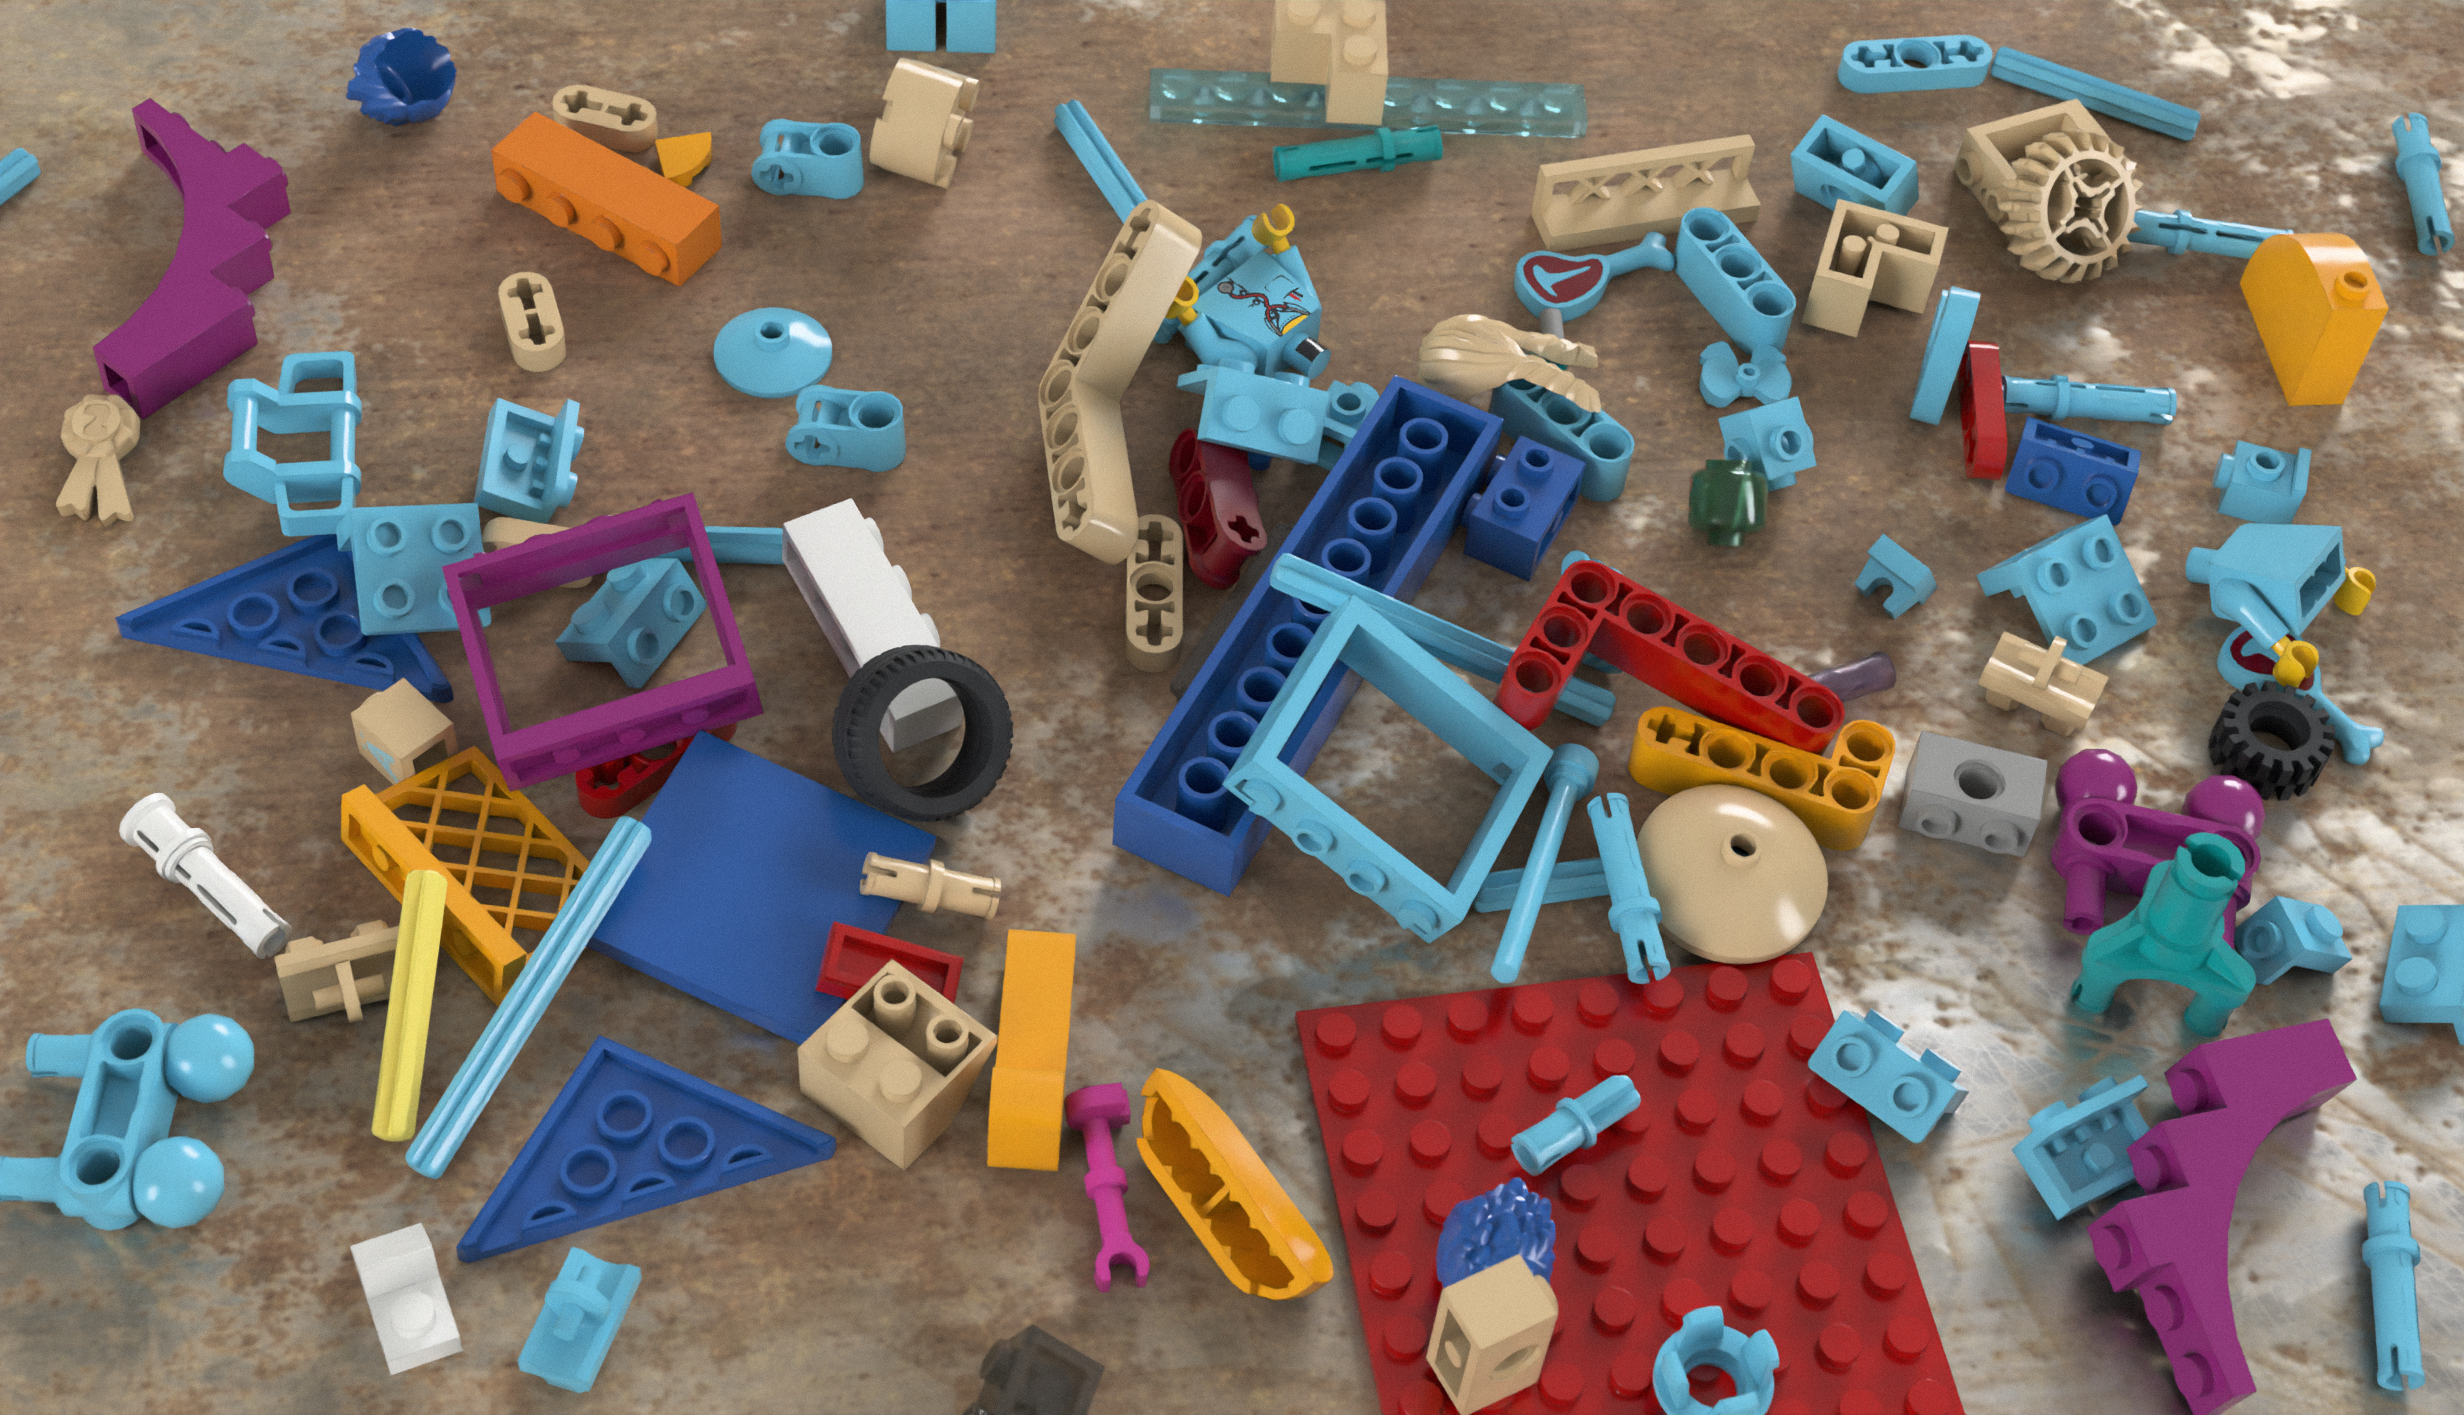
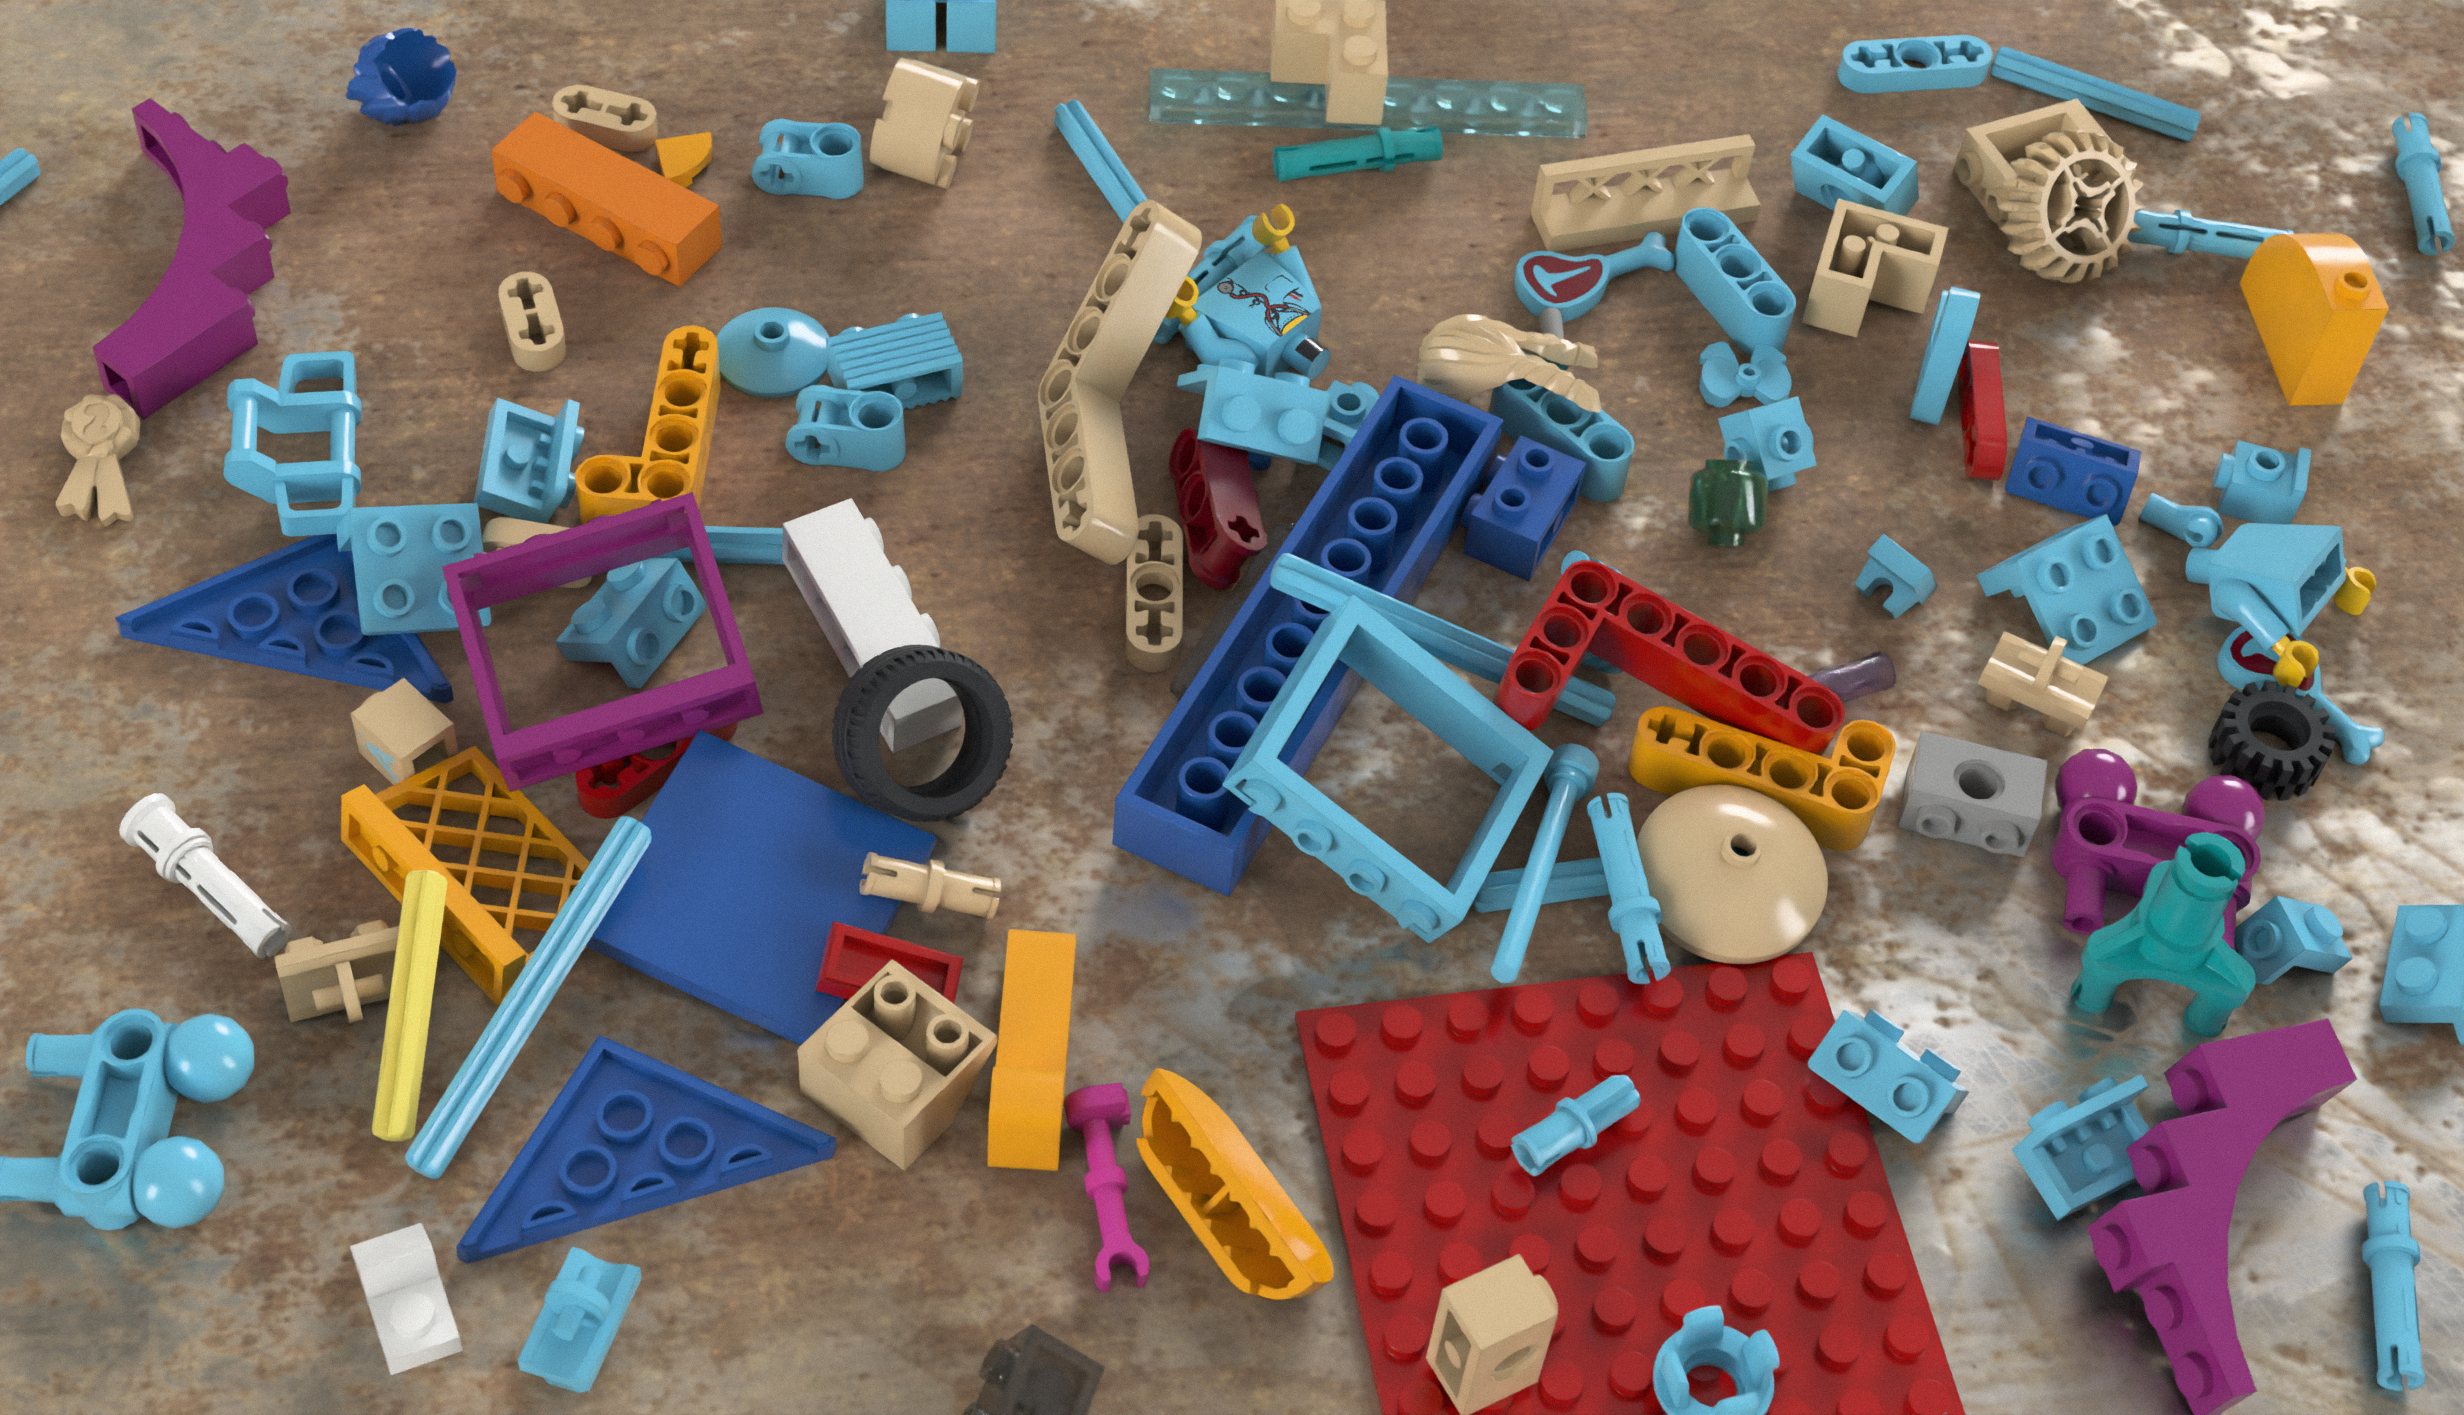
blue hair [1436,1177,1556,1288] -> none
medium azure pin [2001,375,2177,425] -> none
none -> light orange beam [575,325,721,525]
none -> medium azure brick [826,312,963,410]
none -> medium azure arm [2138,492,2223,548]

